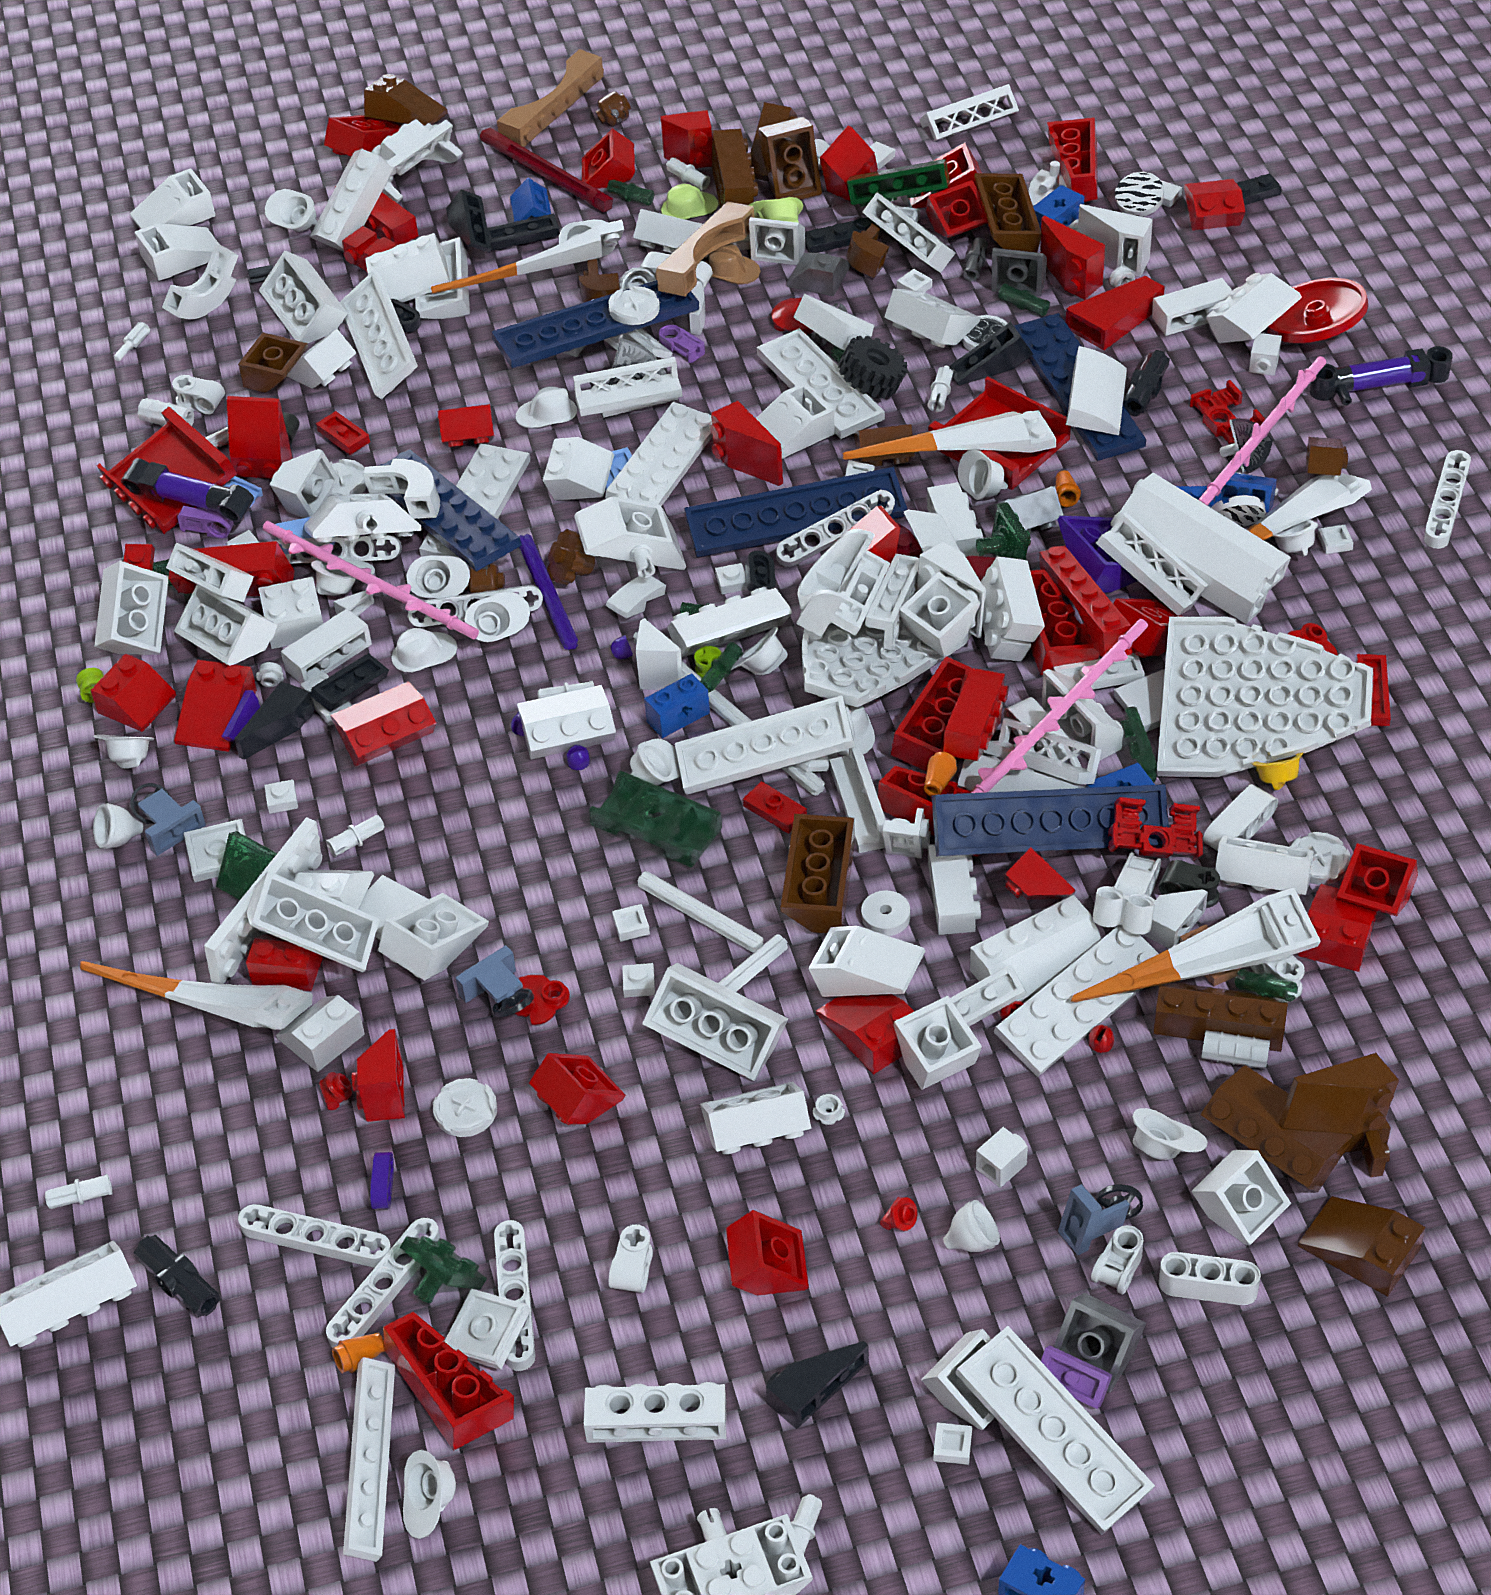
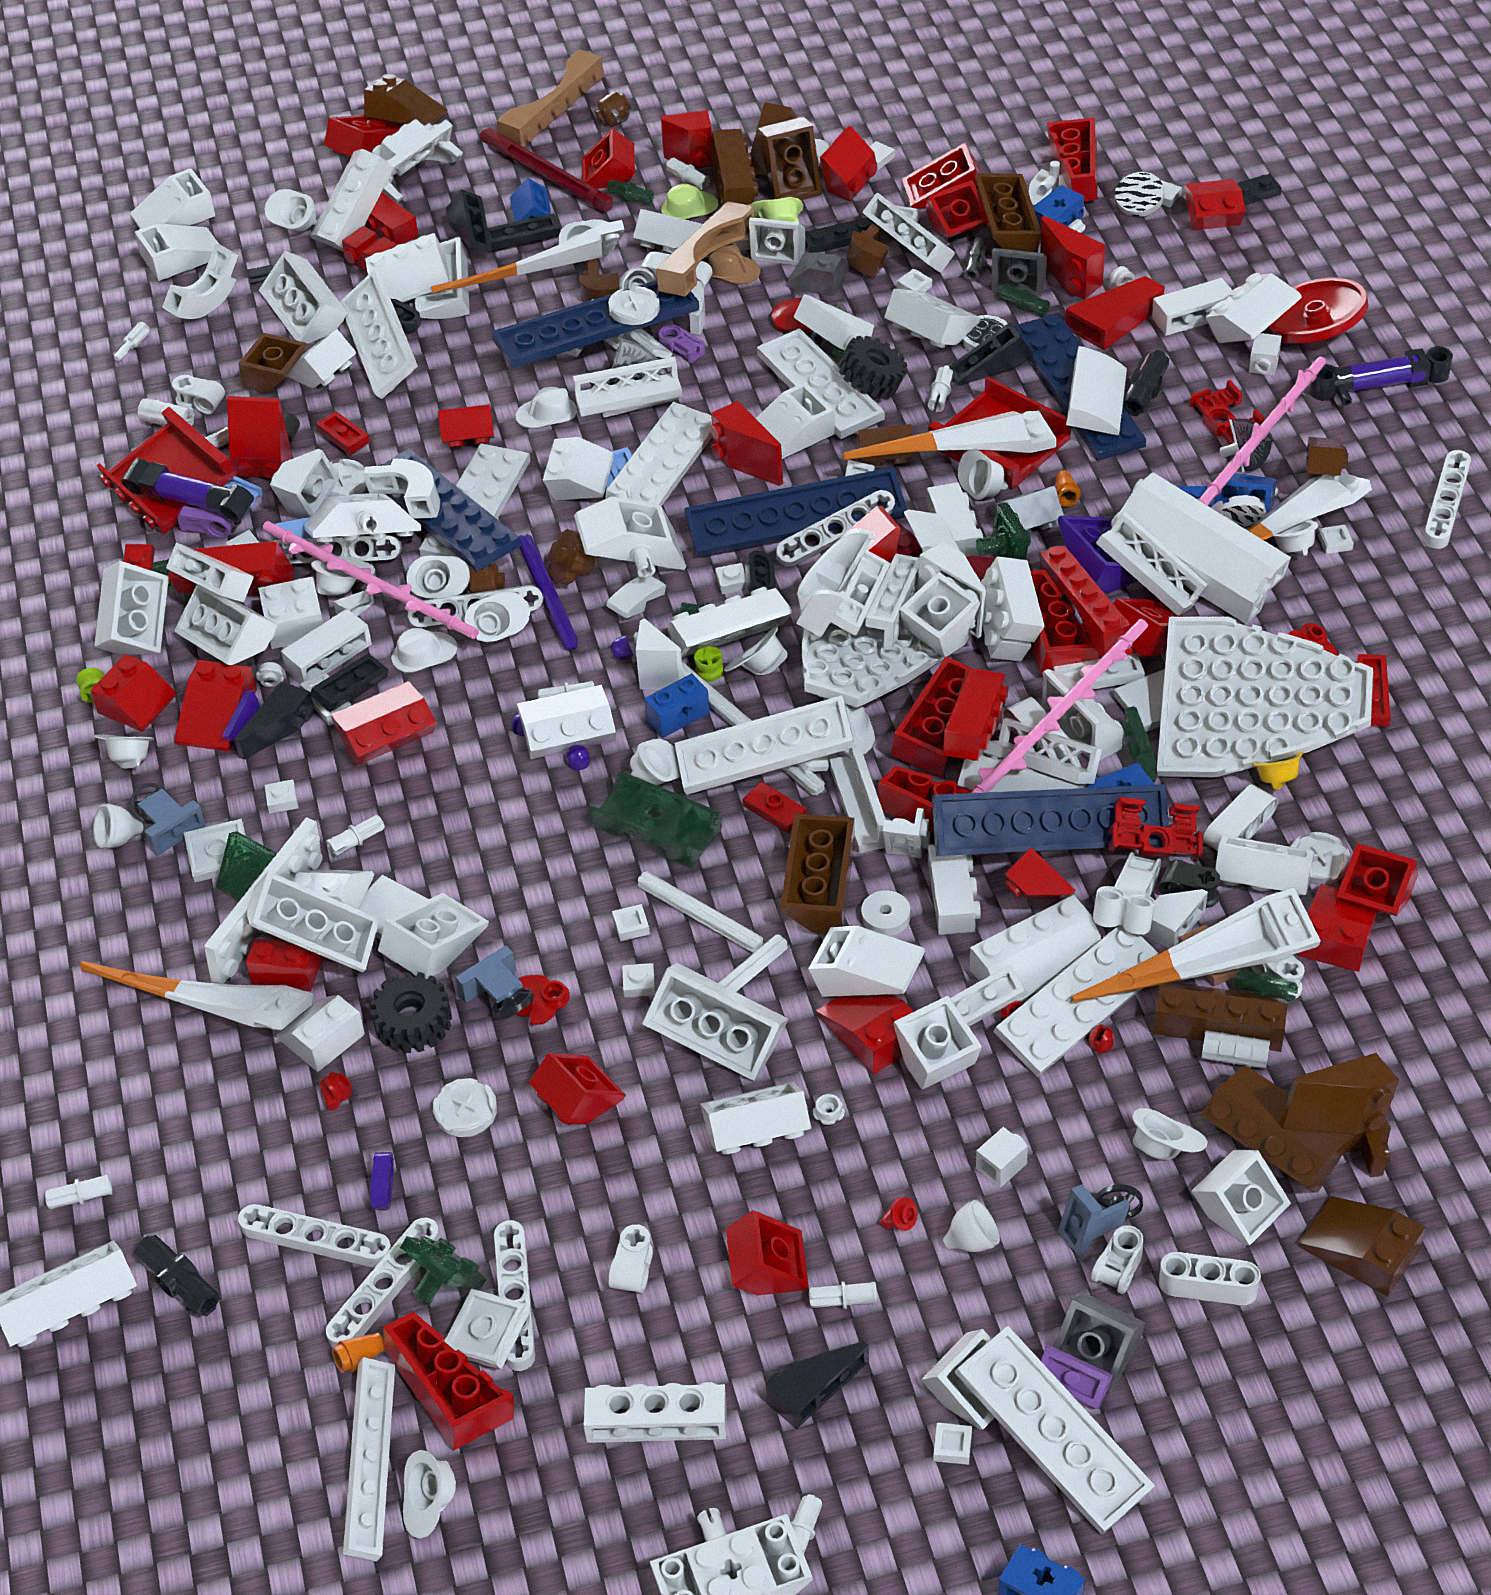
red slope [352,1029,405,1122] -> none
clear green axle [700,642,743,693] -> none
dark green brick [847,159,950,207] -> none
white fence [919,84,1019,141] -> none
orange cone [924,752,957,796] -> none
white slope [1078,204,1153,277] -> none
none -> black tyre [370,972,452,1053]
none -> white axle [809,1281,877,1309]

